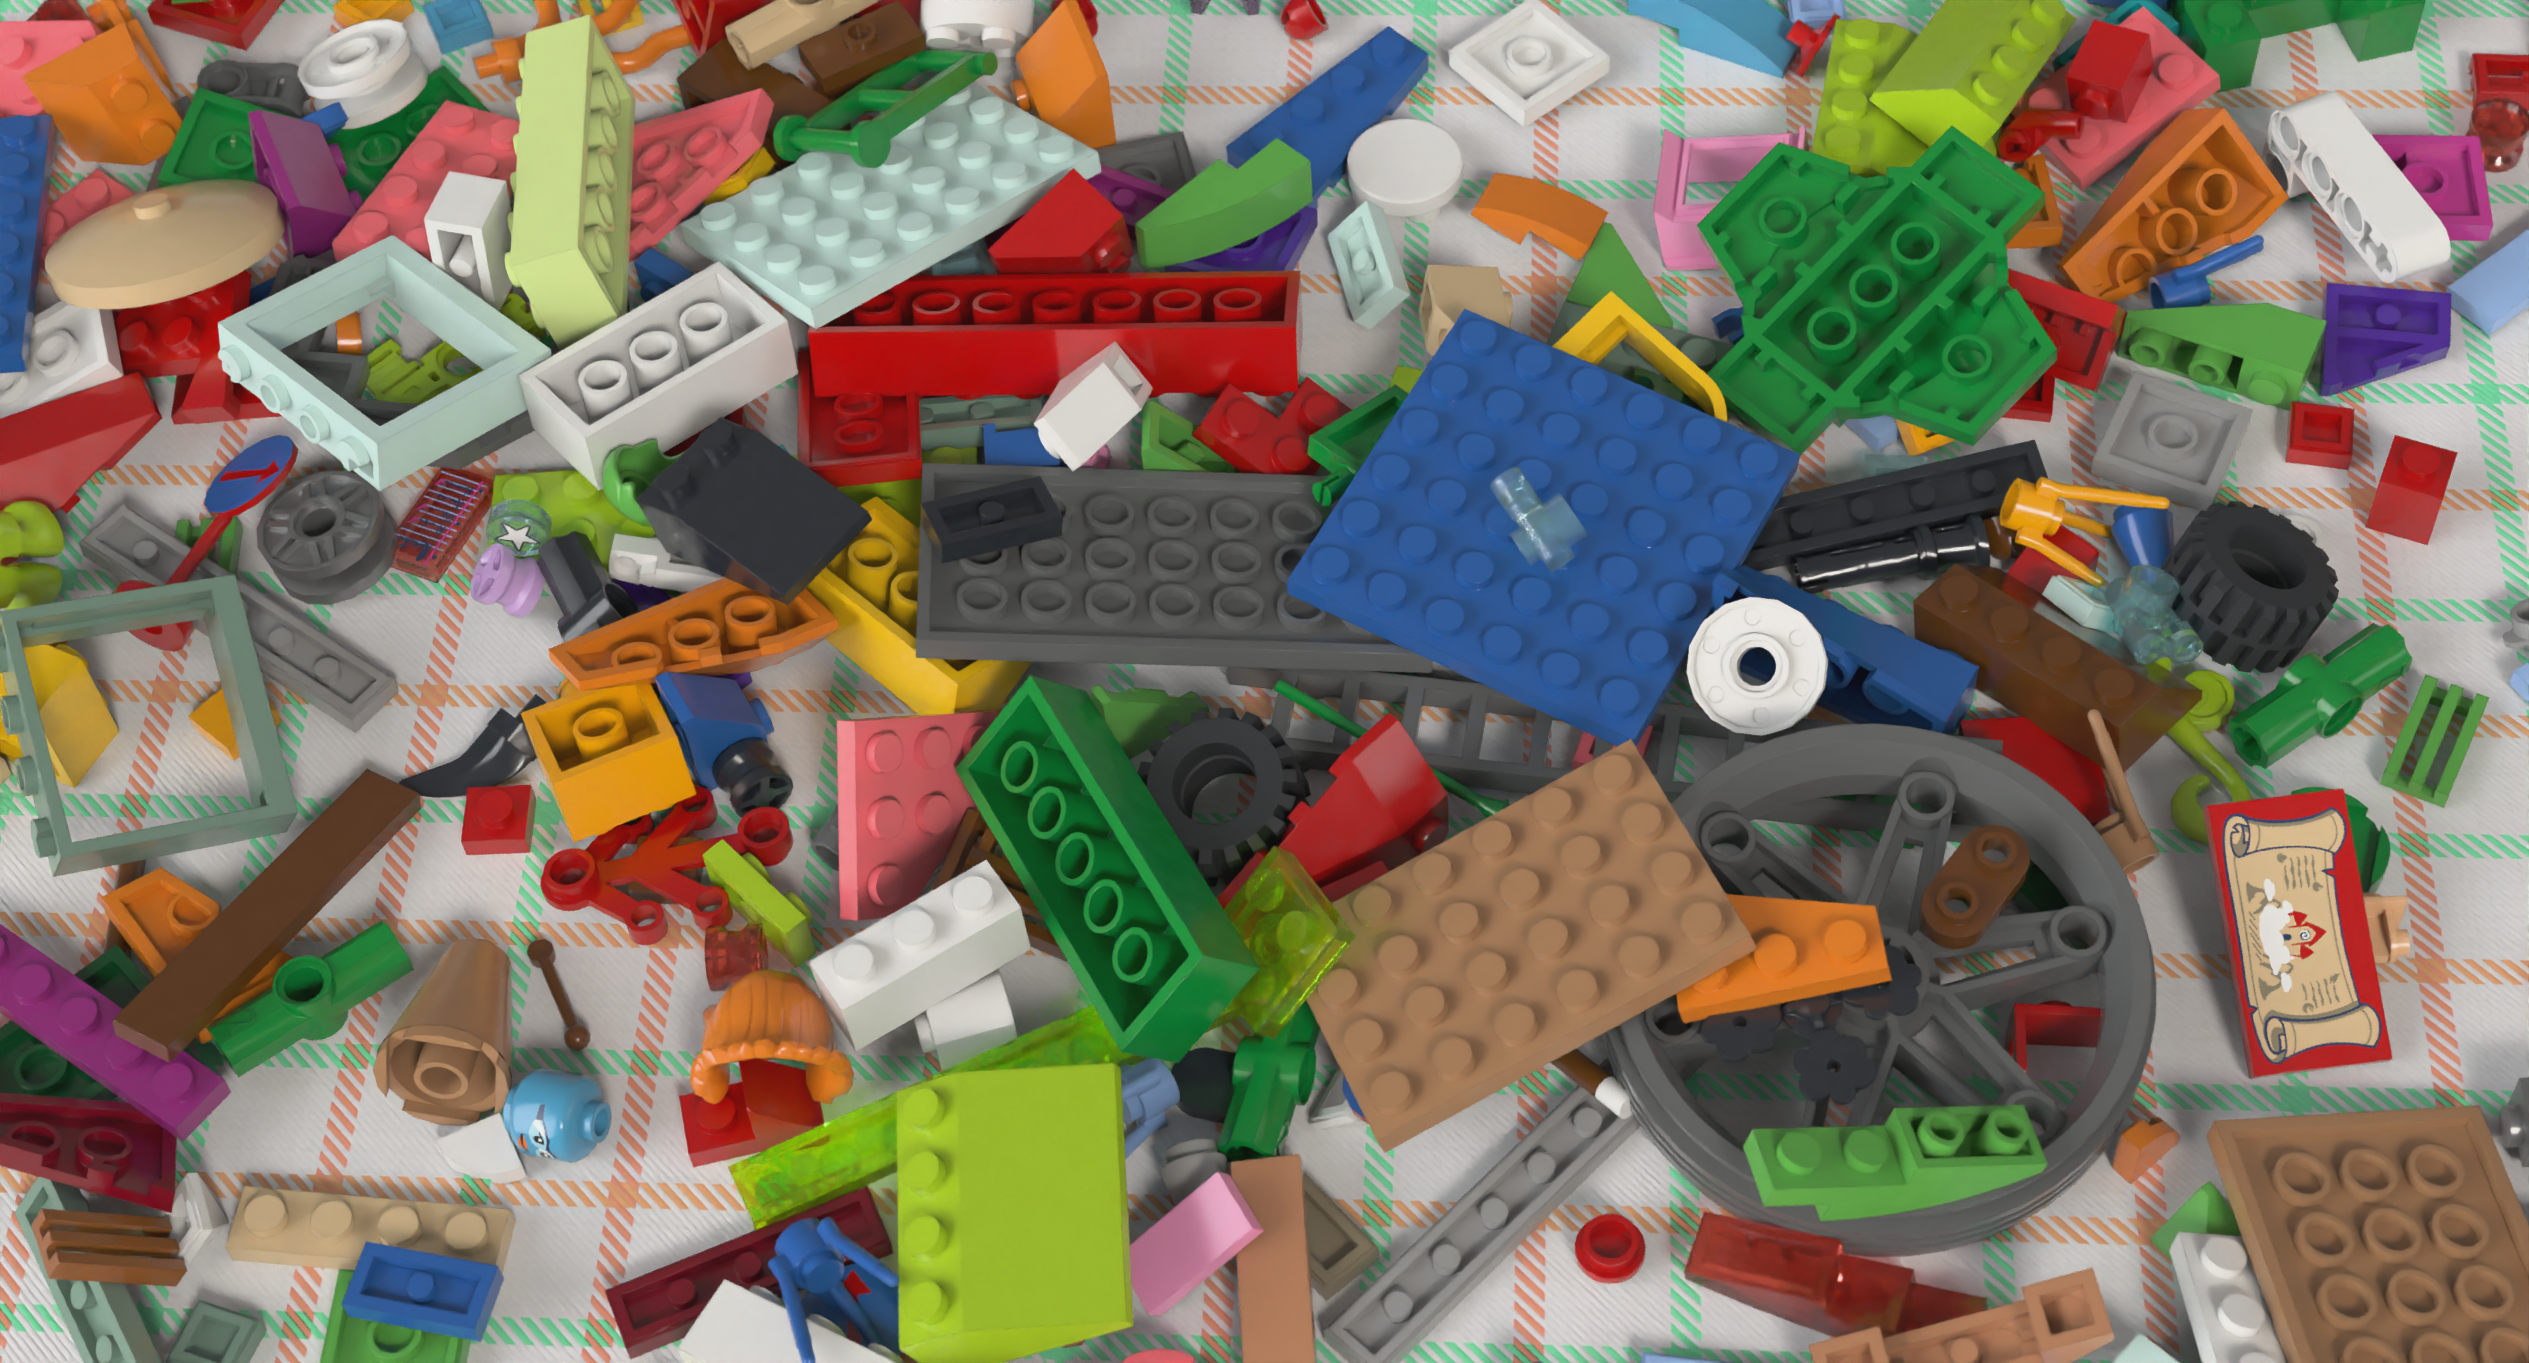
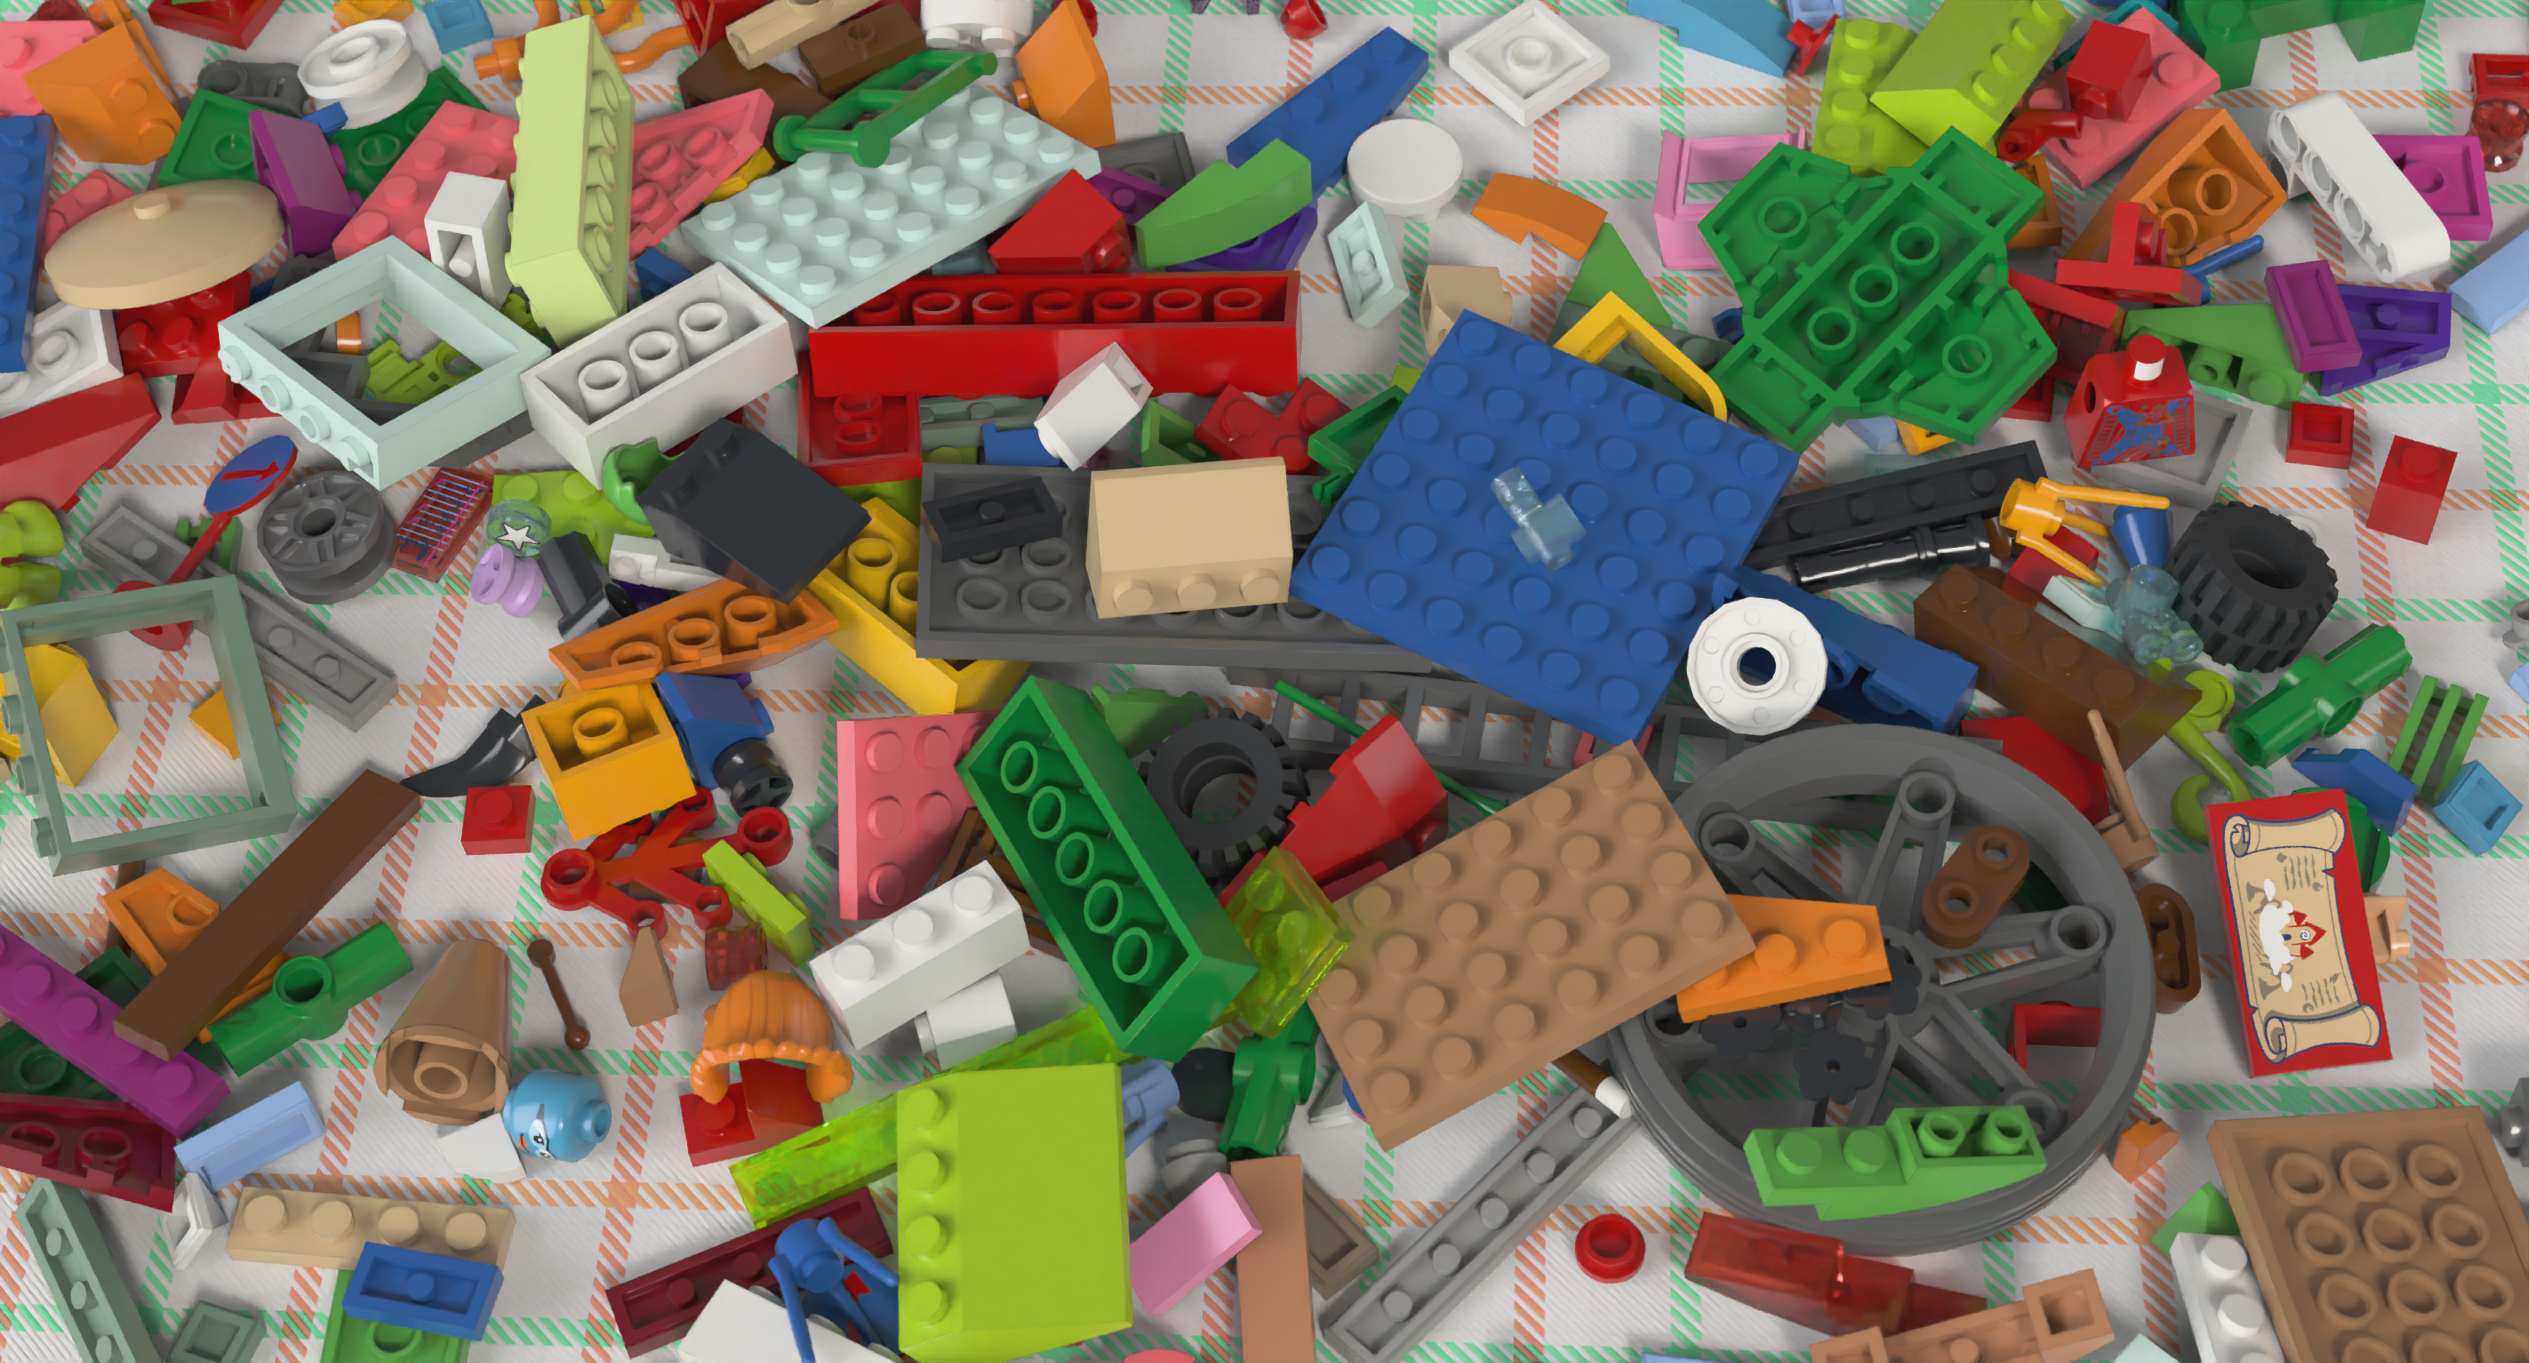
dark orange tile [31,1209,187,1287] -> none
none -> light blue tile [173,1080,327,1195]
none -> medium nougat slope [619,926,679,1027]
none -> tan slope [1086,456,1293,619]
none -> red bracket [2055,201,2203,307]
none -> red torso [2063,335,2196,469]
none -> reddish brown plate [2135,883,2201,1014]
none -> magenta tile [2264,259,2362,374]
none -> blue tile [2292,748,2418,838]
none -> dark azure tile [2430,759,2523,856]

